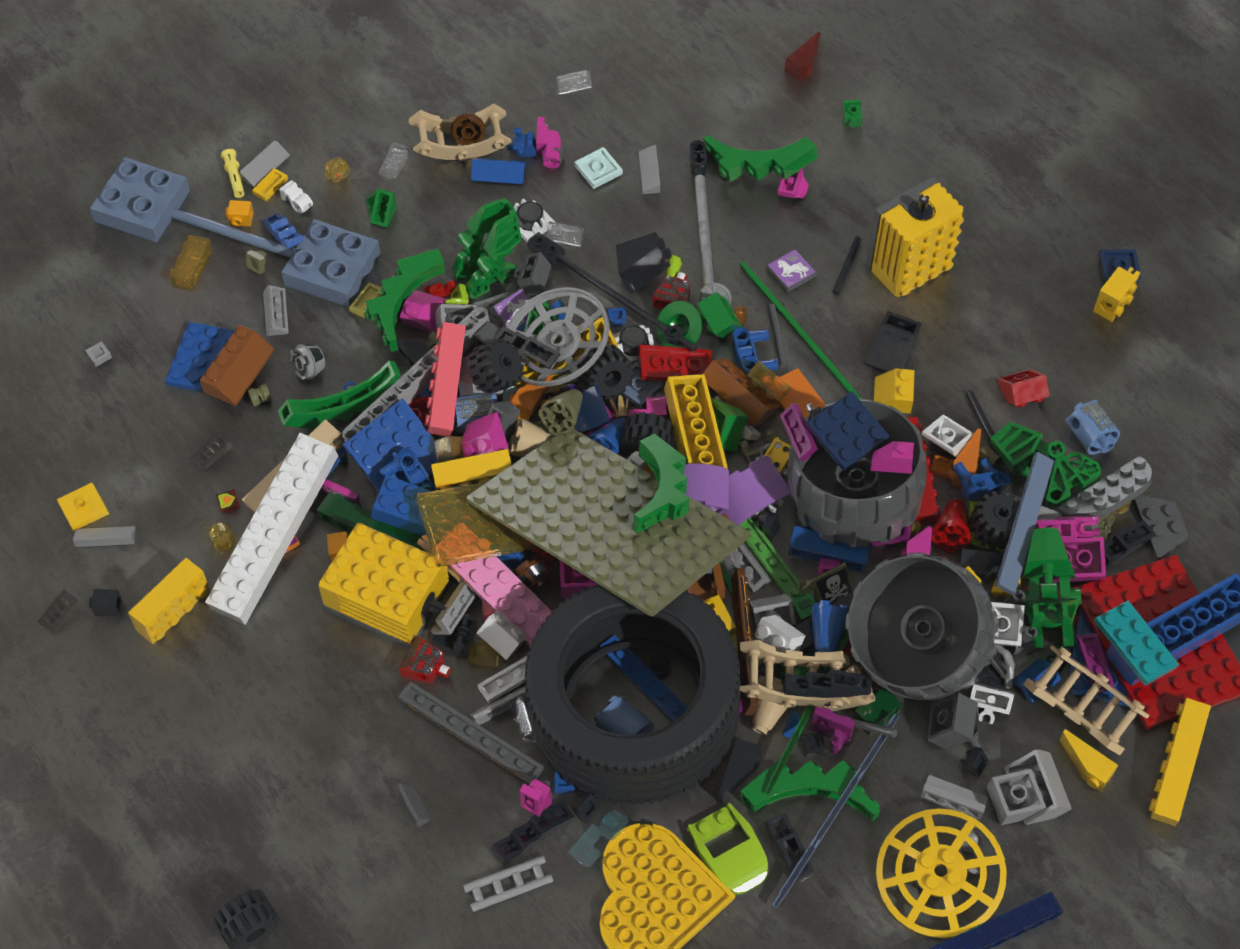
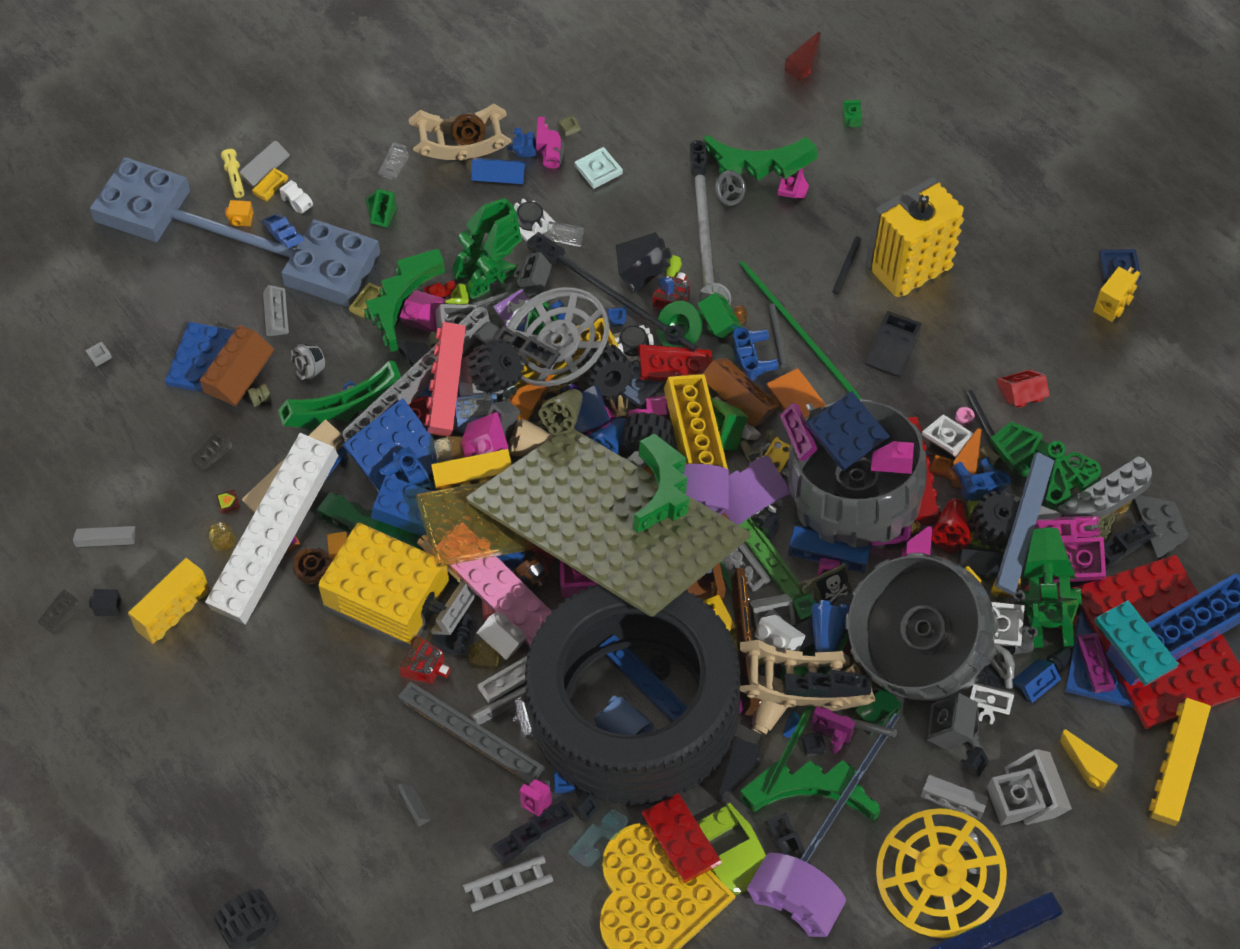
yellow plate [57,483,109,531] -> none
clear yellow brick [169,235,213,292] -> none
olive tile [246,250,267,274] -> none
dark pink tile [322,479,361,504] -> none
clear yellow head [323,157,351,183] -> none
clear plate [556,70,592,95] -> none
light grey slope [639,145,660,194] -> none
clear yellow brick [747,361,792,402] -> none
tile [766,249,817,292] -> none
yellow slope [874,368,915,414] -> none
tan fence [1023,645,1150,755] -> none
medium blue cylinder [1065,400,1120,455] -> none
none -> reddish brown cone [292,547,331,586]
none -> olive tile [558,115,581,136]
none -> red plate [642,793,721,884]
none -> blue tile [659,276,674,295]
none -> dark grey piece [715,170,745,206]
none -> medium lavender panel [747,852,846,937]
none -> bright pink tile [955,407,975,426]

